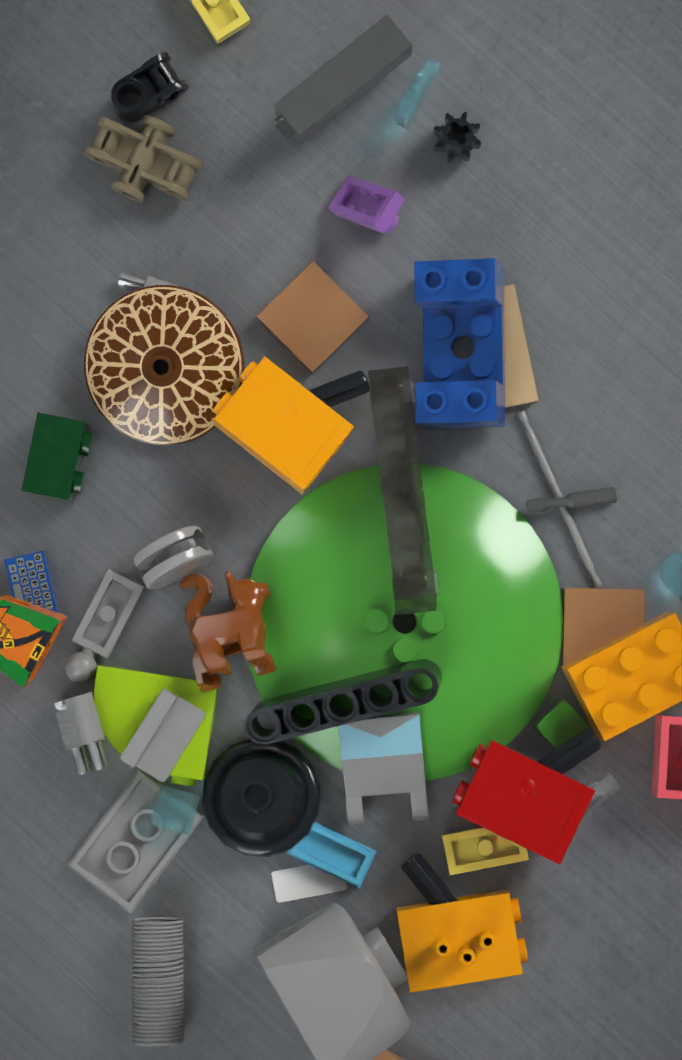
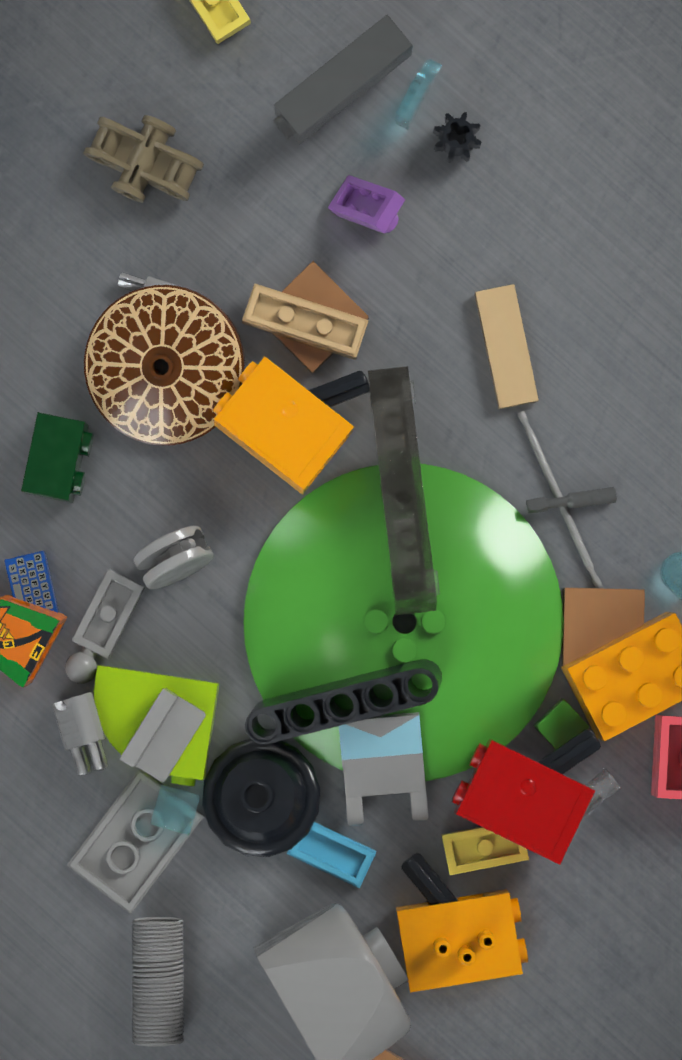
black piece [111,52,189,122] -> none
dark orange animal [180,570,276,692] -> none
white sticker [271,864,347,903] -> none
blue plate [414,258,505,429] -> none
none -> tan tile [242,283,369,360]

